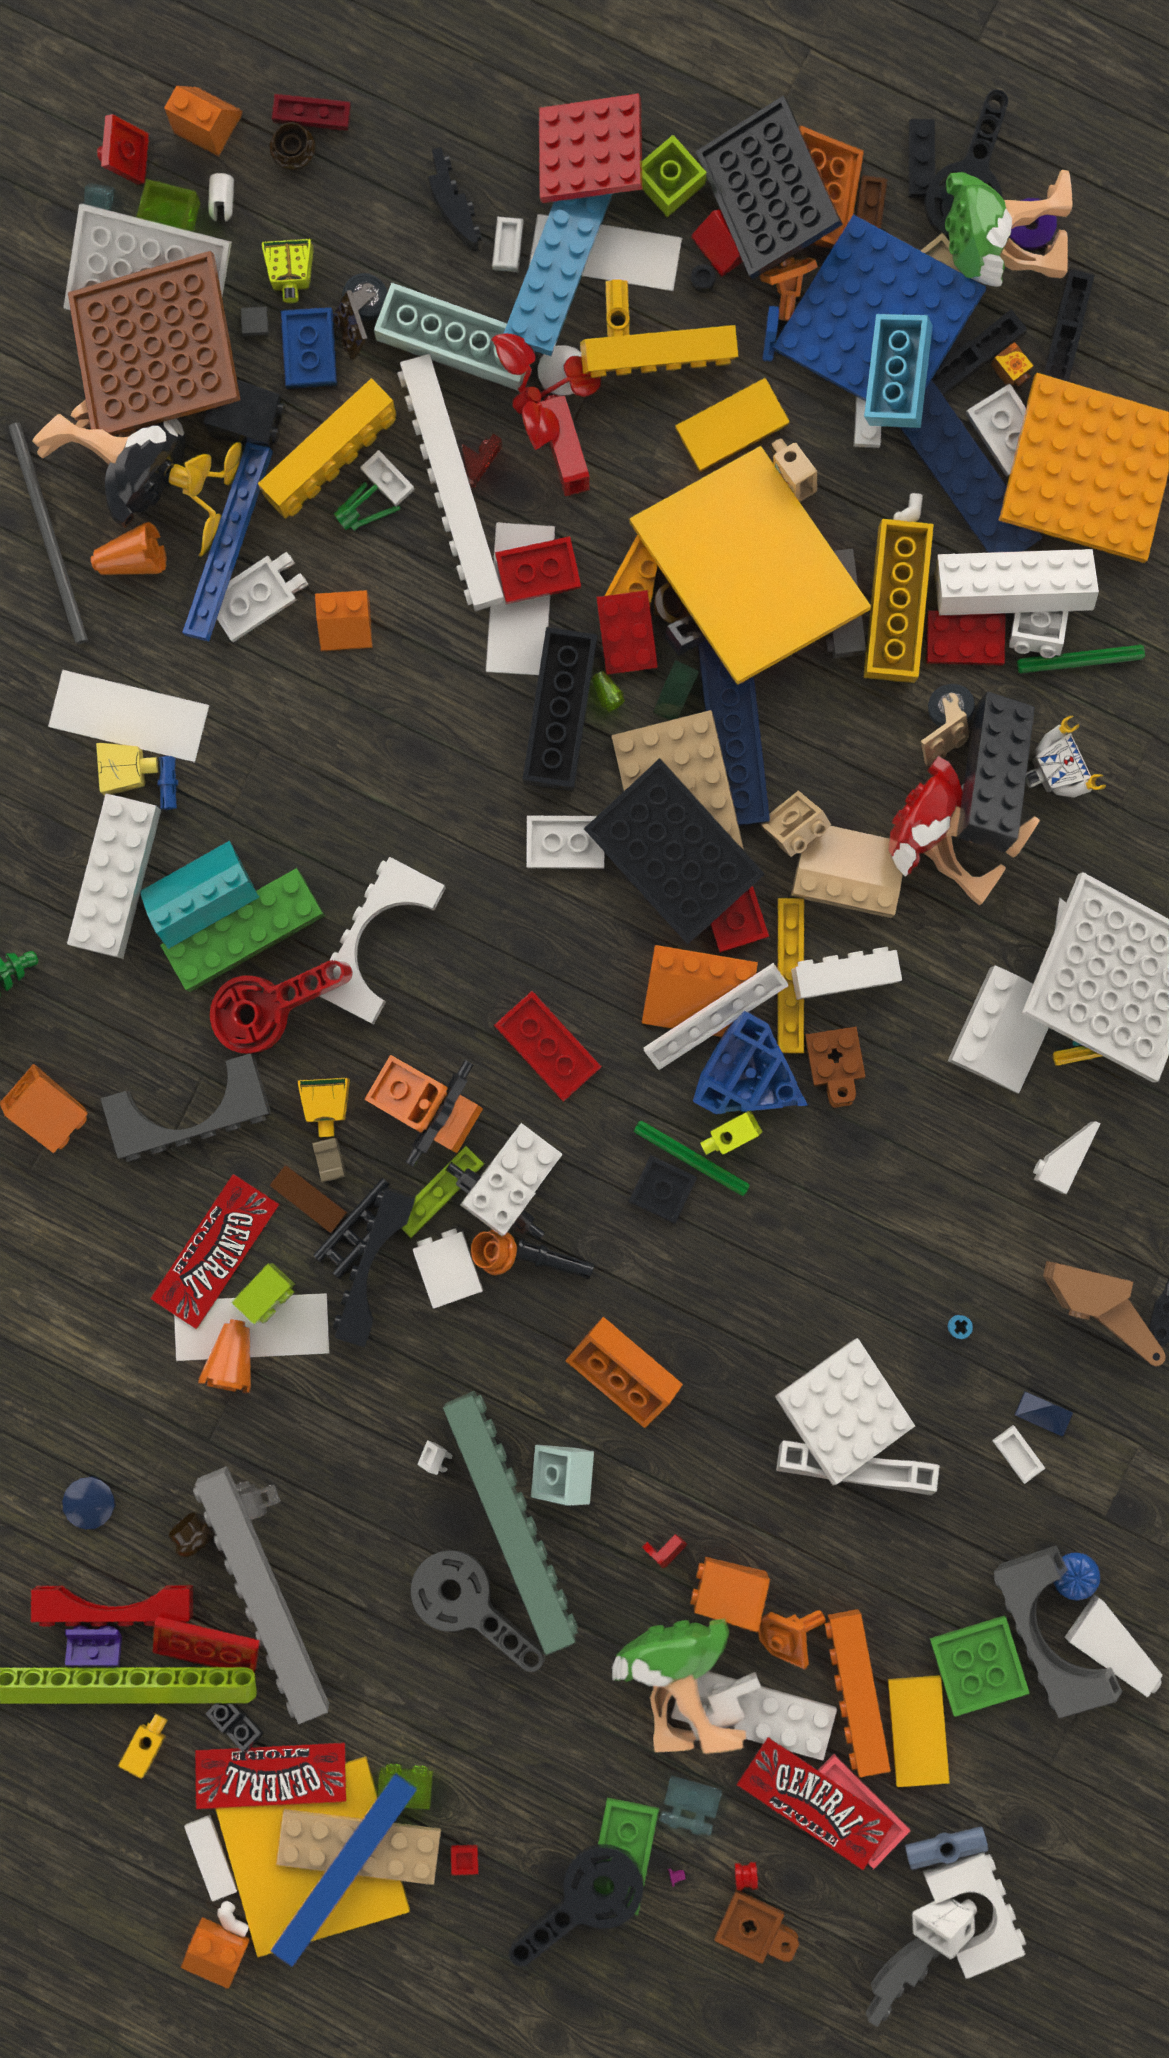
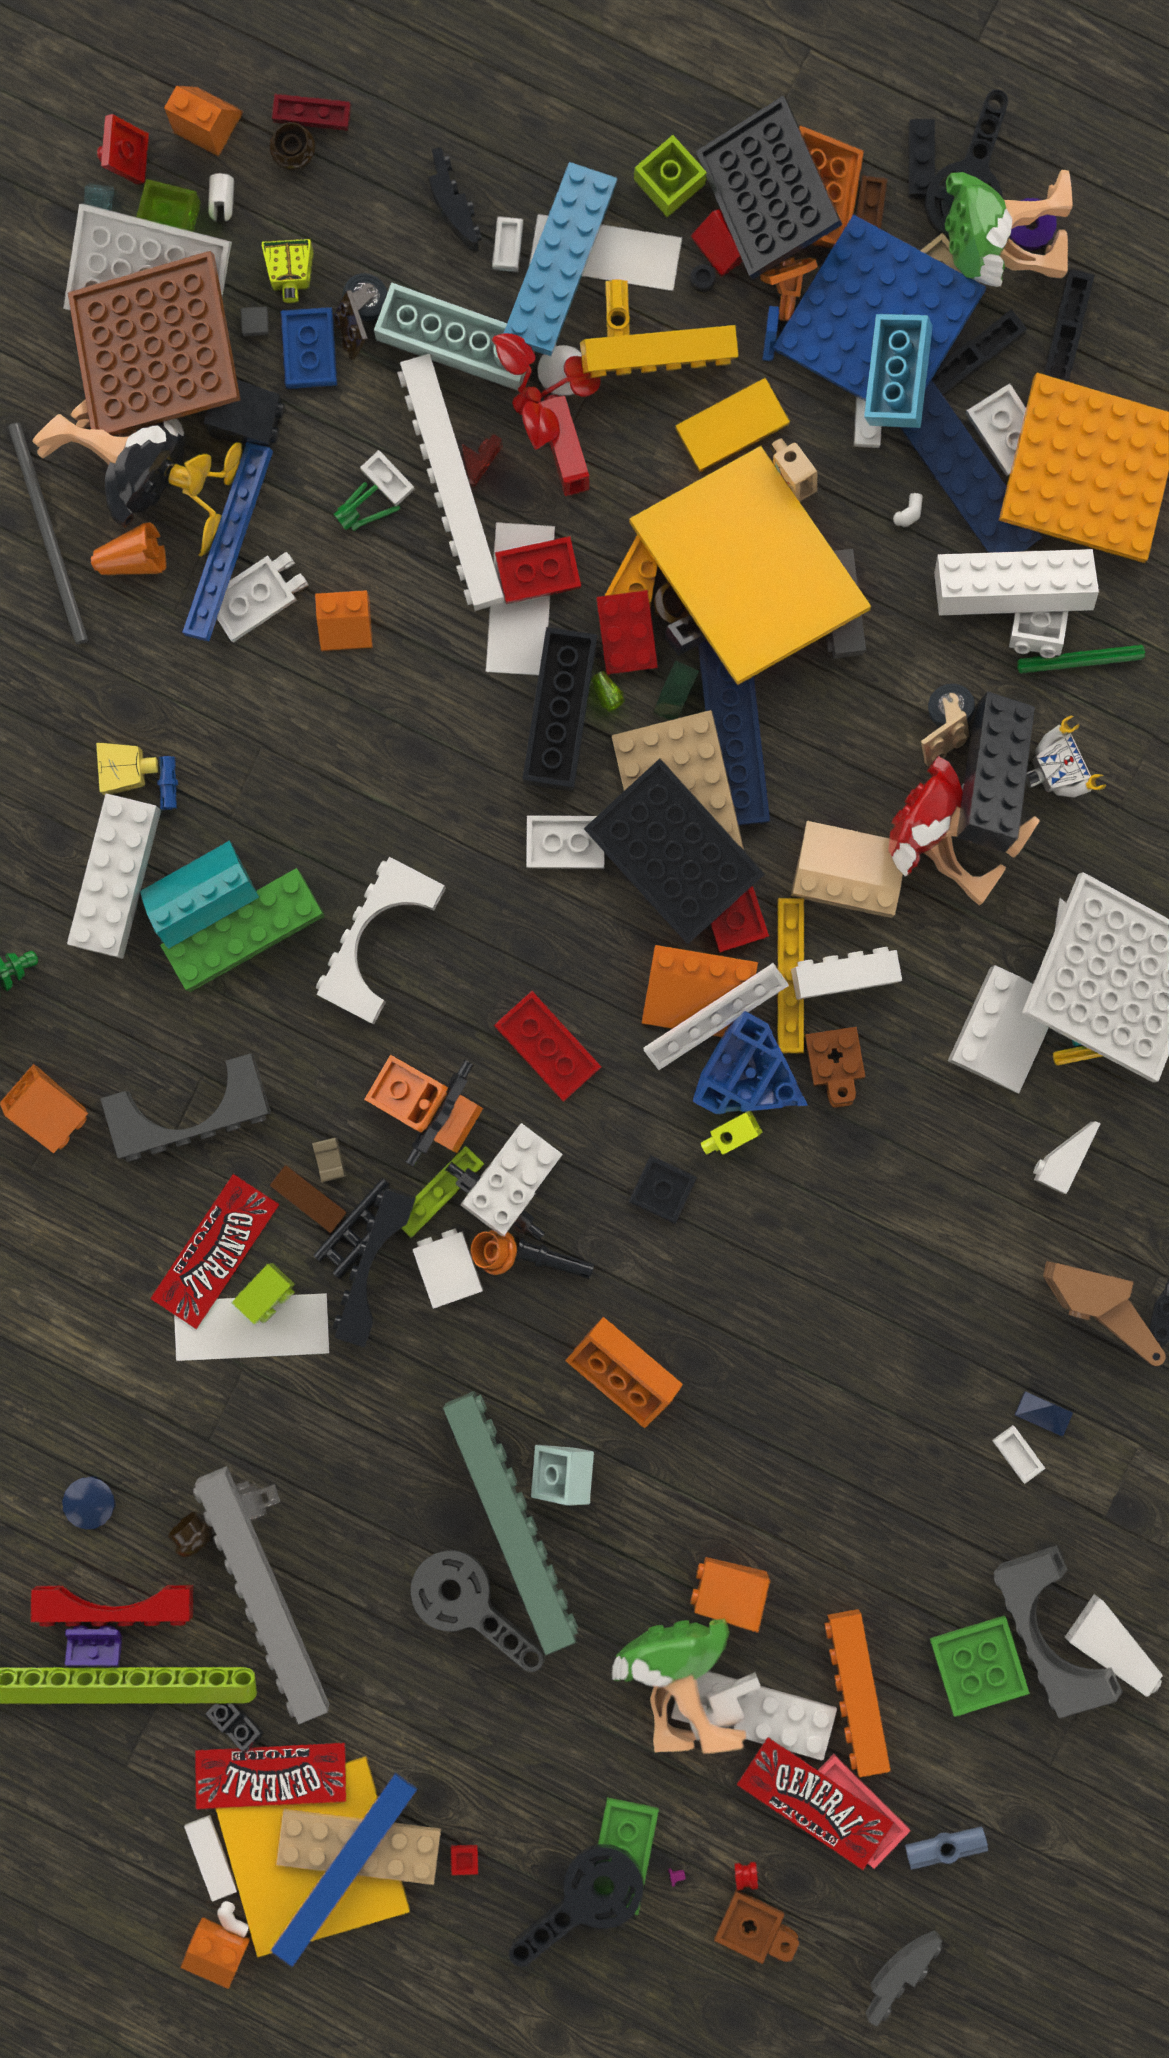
white sticker [48,670,209,762] -> none
yellow torso [119,1713,167,1778] -> none
red tile [152,1617,260,1674] -> none
orange cone [198,1319,251,1393] -> none
red beam [210,960,353,1054] -> none
yellow brick [258,378,397,519] -> none
yellow torso [298,1078,350,1137] -> none
clear neon green brick [377,1764,433,1809] -> none
white tile [418,1440,452,1475] -> none
plate [539,93,642,203] -> none
green axle [634,1121,750,1196] -> none
red tile [642,1534,688,1568] -> none
clear light blue plate [659,1776,722,1835] -> none
orange piece [758,1610,826,1669] -> none
tan plate [759,791,831,857] -> none
white plate [775,1338,915,1485] -> none
white arch [776,1440,939,1495] -> none
yellow brick [863,519,934,683] -> none
yellow tile [888,1675,949,1787] -> none
white torso [912,1898,977,1959] -> none
white arch [923,1852,1026,1979] -> none
red plate [926,611,1005,665] -> none
dark azure bush [948,1315,973,1339] -> none
brick [991,342,1033,387] -> none
blue piece [1053,1553,1100,1600] -> none

